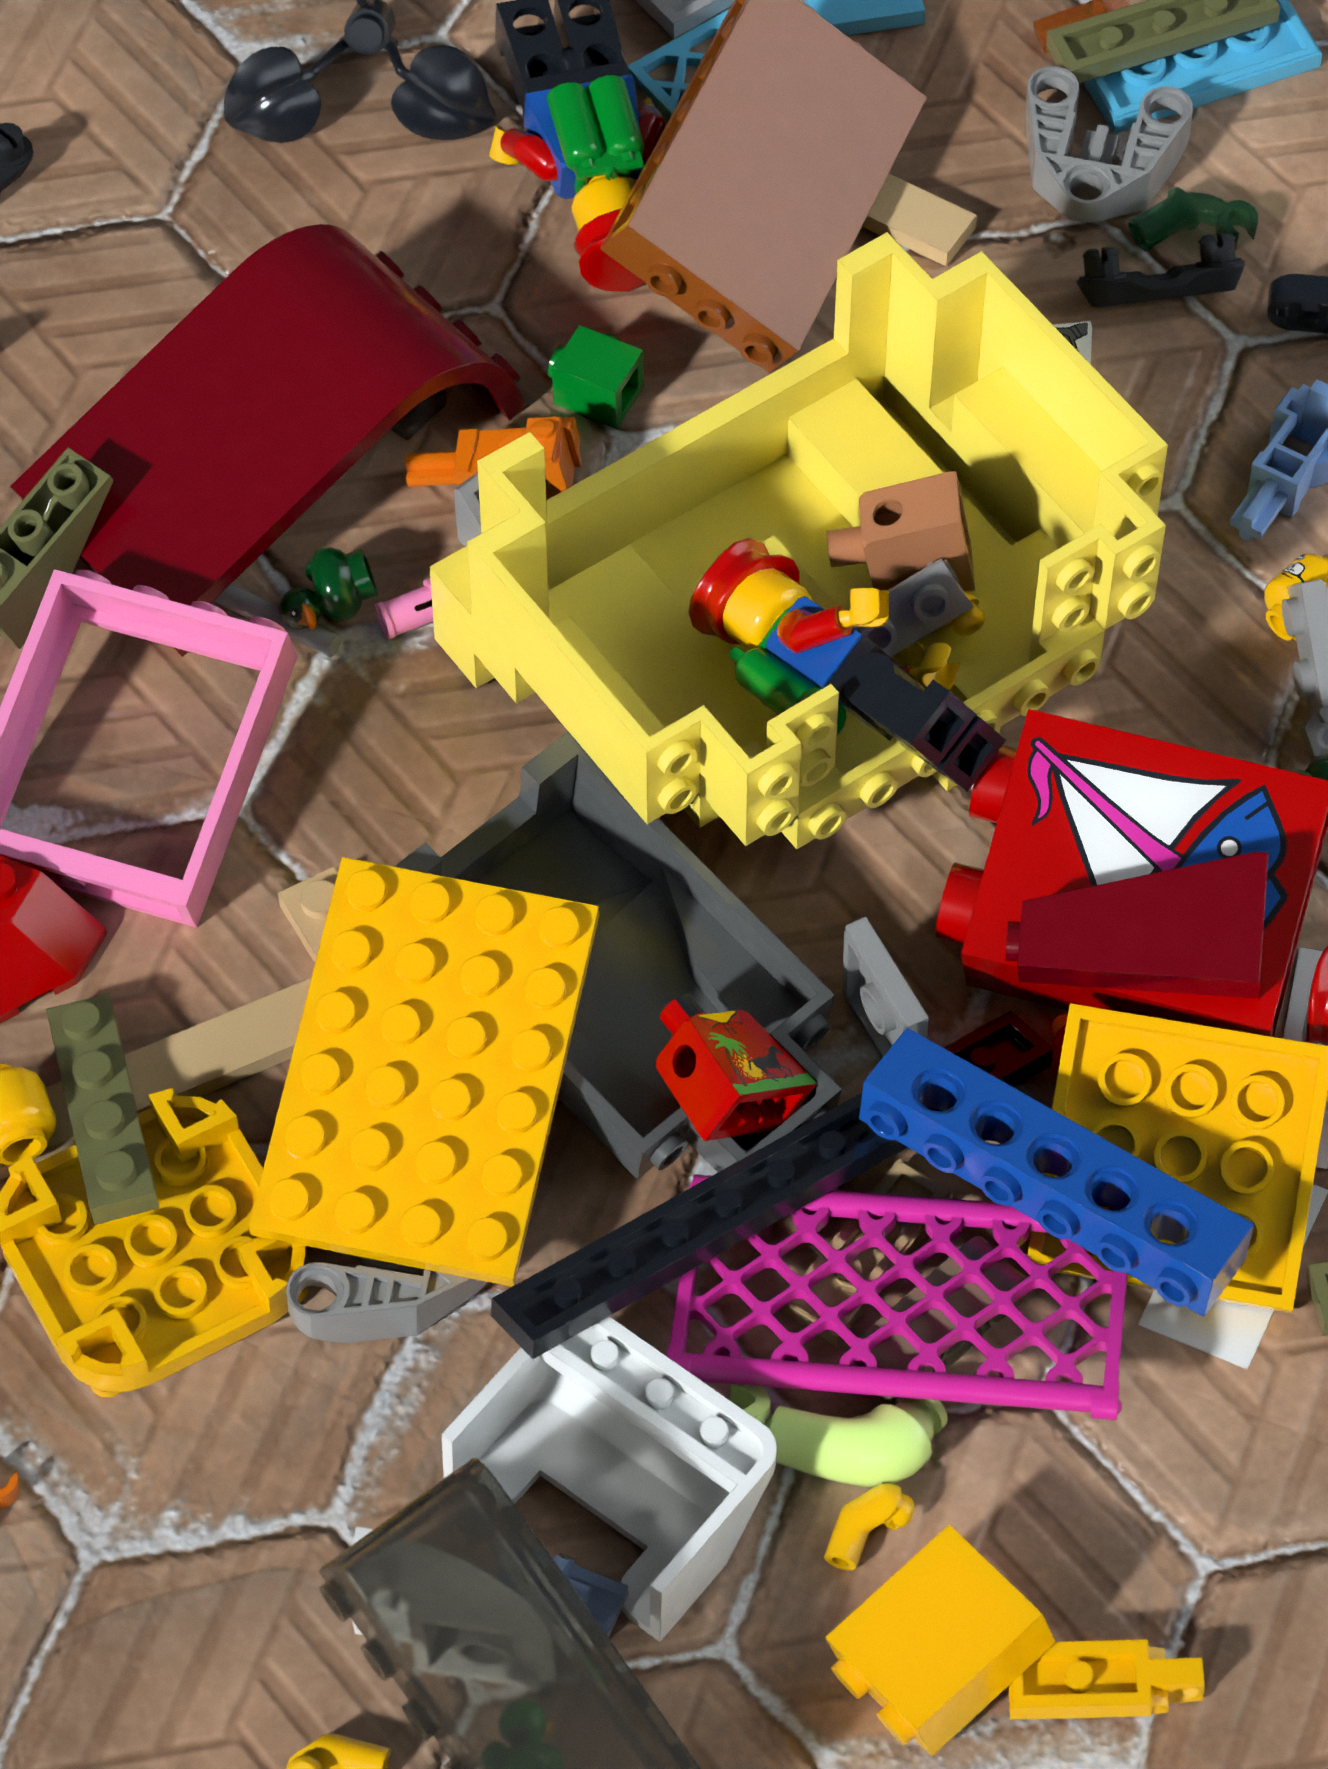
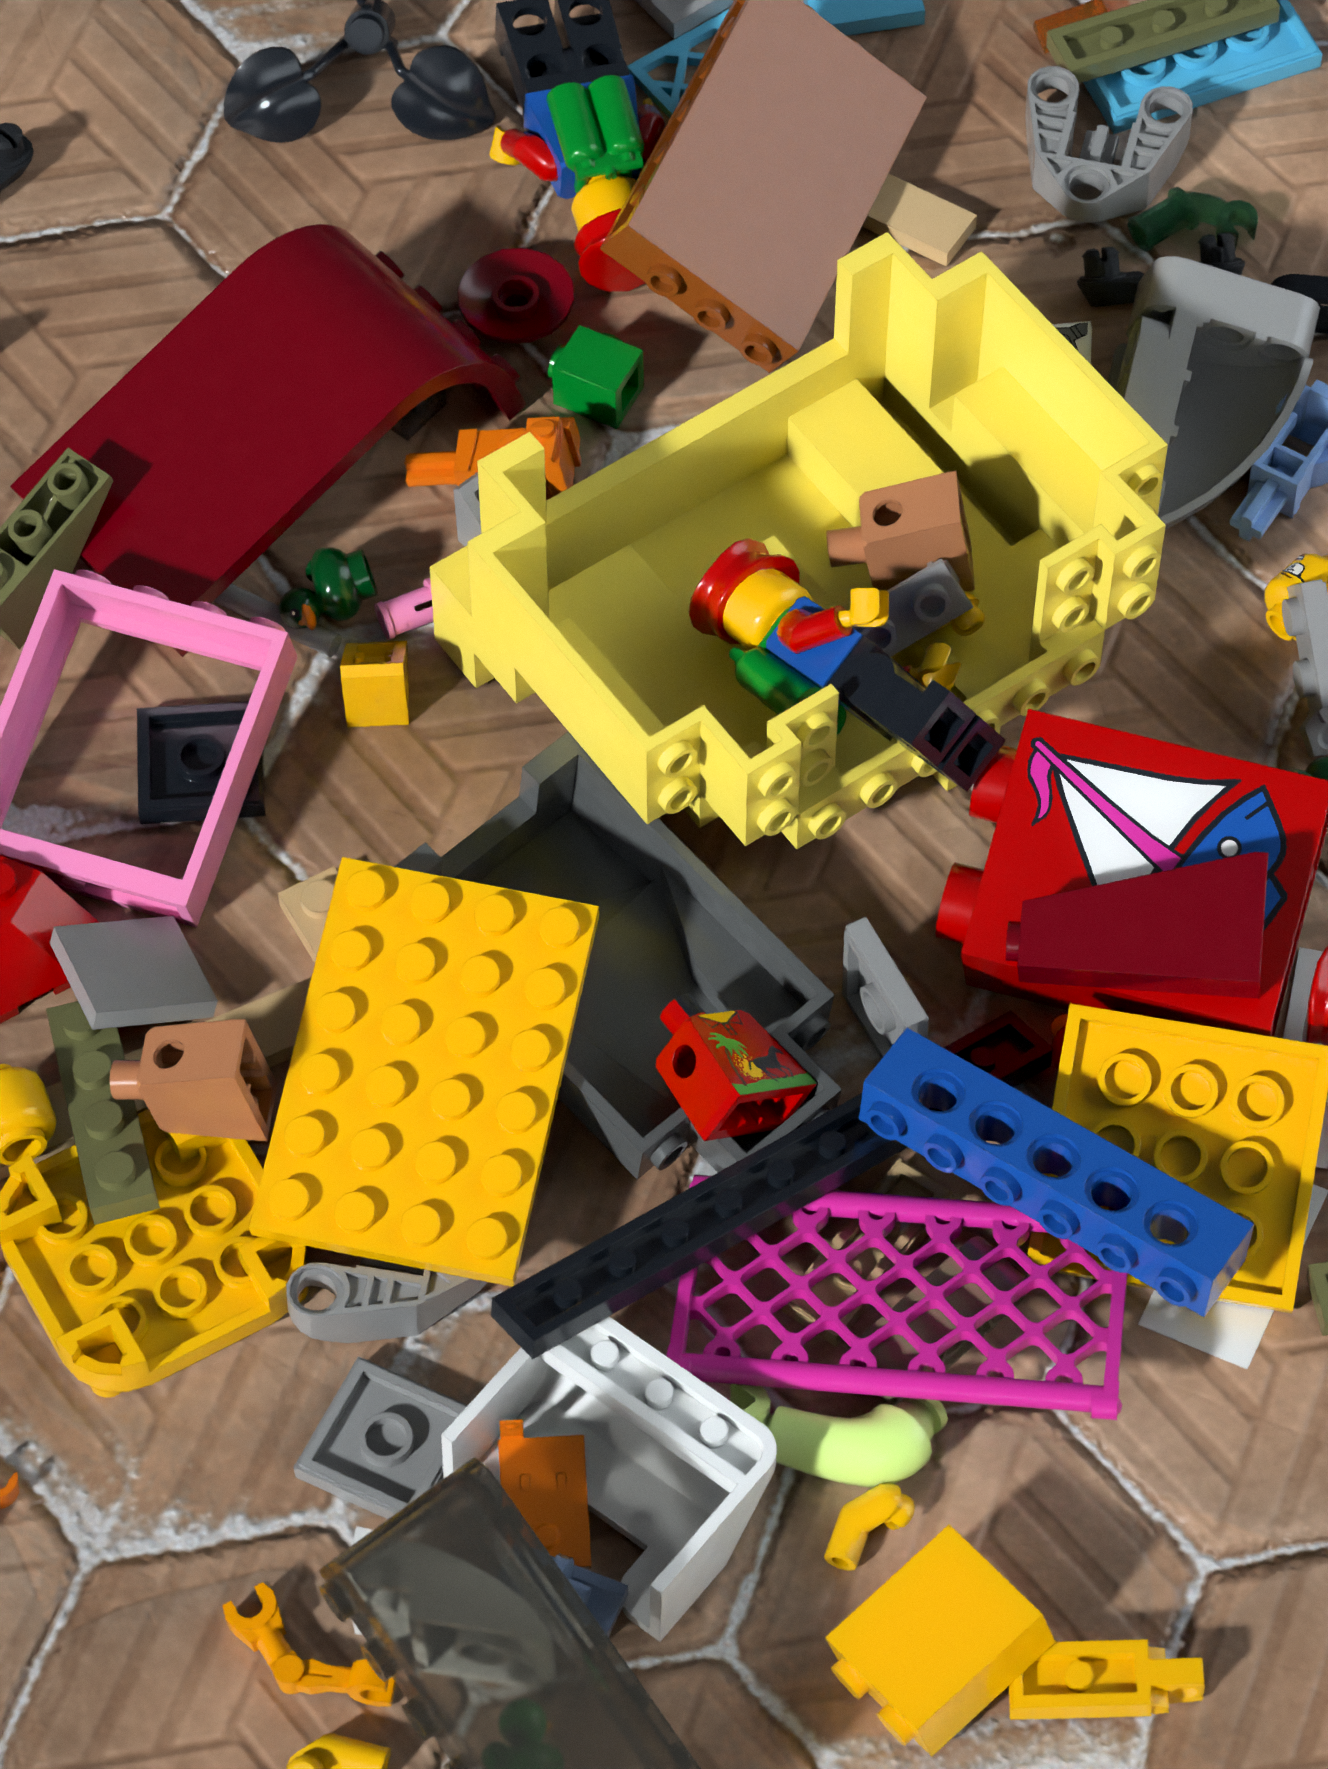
none -> light grey tile [50,916,218,1030]
none -> nougat torso [110,1019,278,1141]
none -> black tile [137,701,266,824]
none -> light orange piece [223,1582,396,1707]
none -> light grey tile [294,1356,468,1532]
none -> yellow slope [340,641,409,727]
none -> dark red dish [458,248,574,344]
none -> orange piece [498,1419,592,1569]
none -> light grey panel [1108,256,1320,529]

